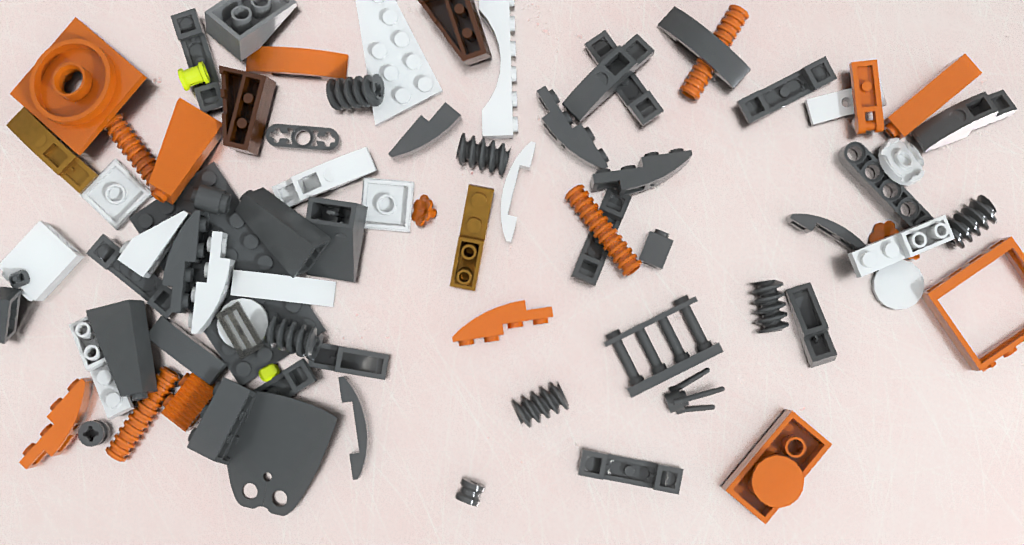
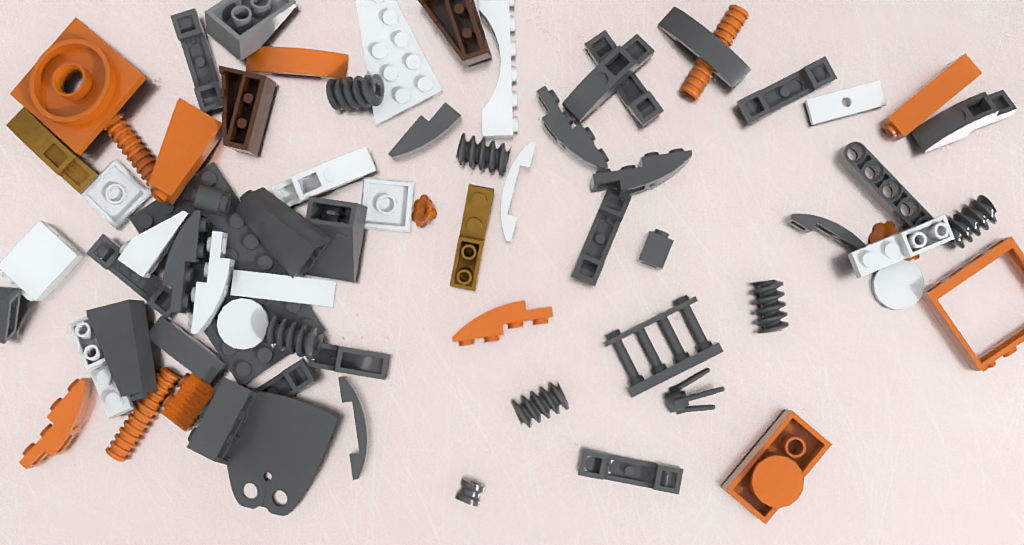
dark grey rock [9,270,30,289] -> none
dark grey wheel [78,420,109,447] -> none
neon yellow bush [178,61,210,91] -> none
clear smoke tile [215,302,265,359] -> none
neon yellow rock [258,363,280,382] -> none
dark grey beam [266,124,341,152] -> none
orange piece [565,185,642,276] -> none
dark grey slope [786,282,837,368] -> none
orange plate [849,60,884,134] -> none
white tile [878,137,925,186] -> none

